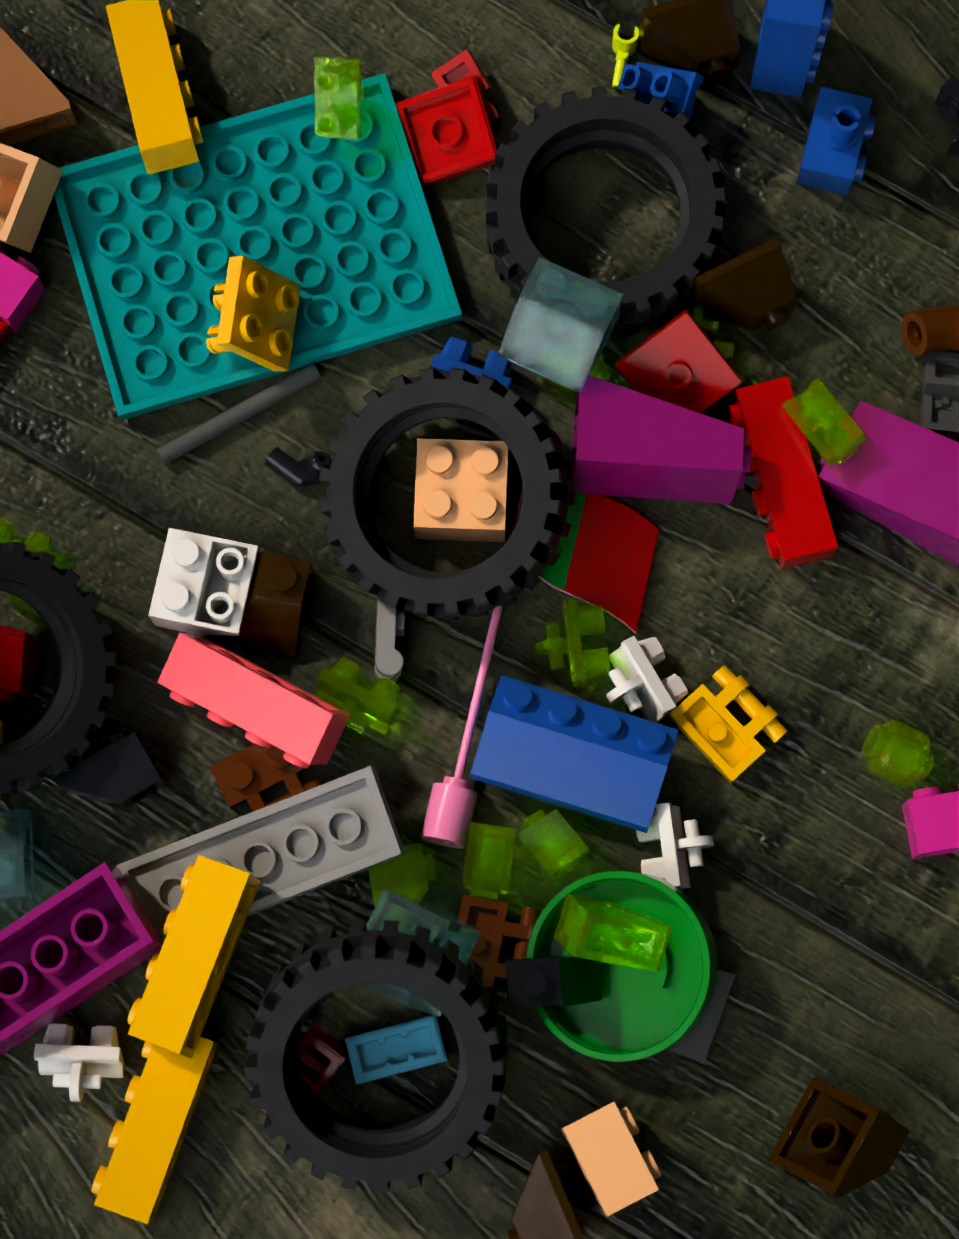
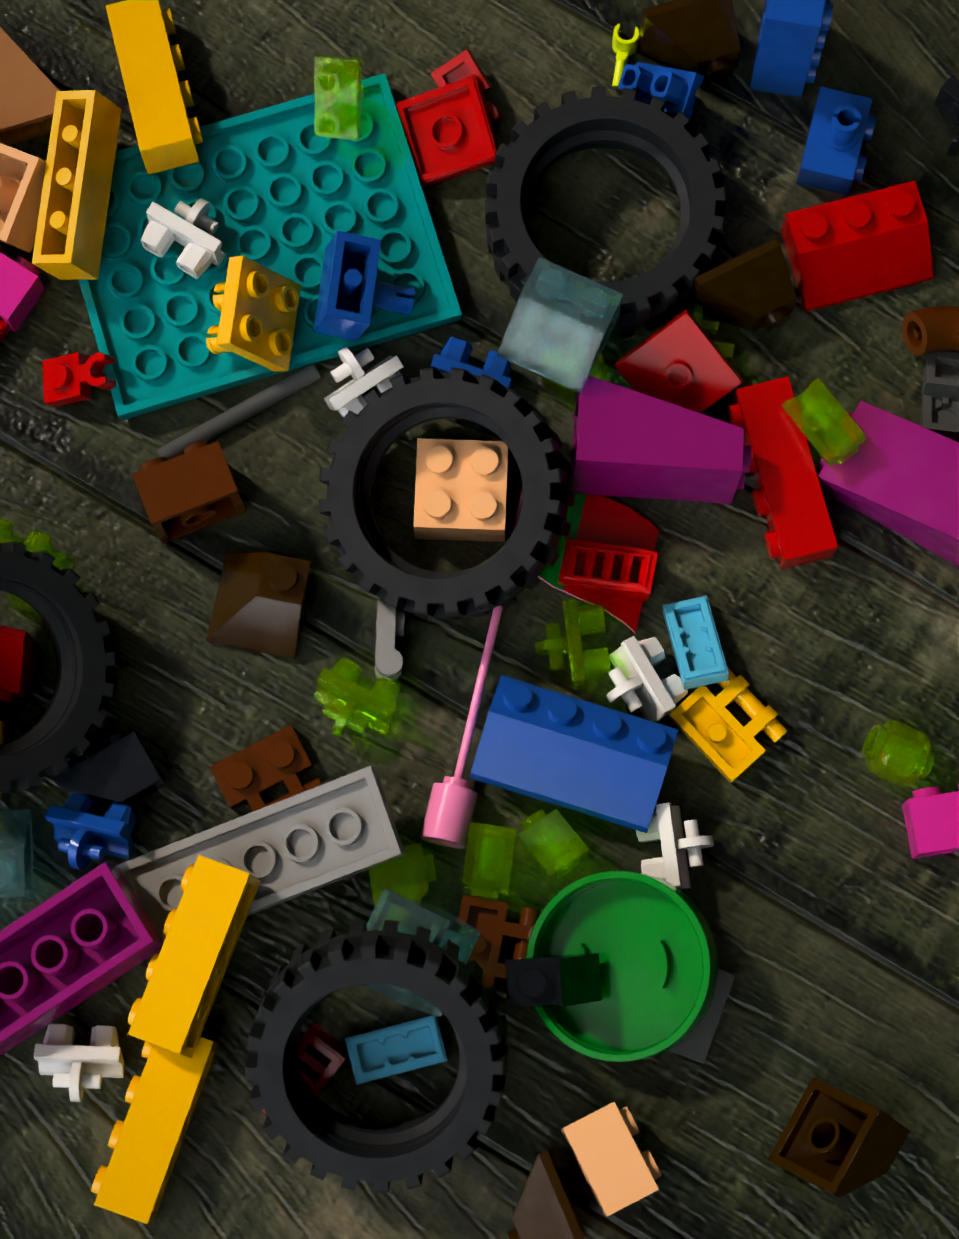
white slope [148,528,259,636] -> none
coral brick [157,633,350,769] -> none
black arm [265,447,332,488] -> none
clear neon green slope [554,894,672,972] -> none
none -> yellow brick [32,90,122,280]
none -> red plate [42,352,116,407]
none -> blue hips [45,793,136,870]
none -> reddish brown brick [132,441,246,544]
none -> white hips [141,198,226,279]
none -> blue brick [313,230,415,341]
none -> white hips [323,347,404,418]
none -> red slope [558,539,658,602]
none -> medium azure plate [663,596,729,690]
none -> red slope [781,181,934,312]

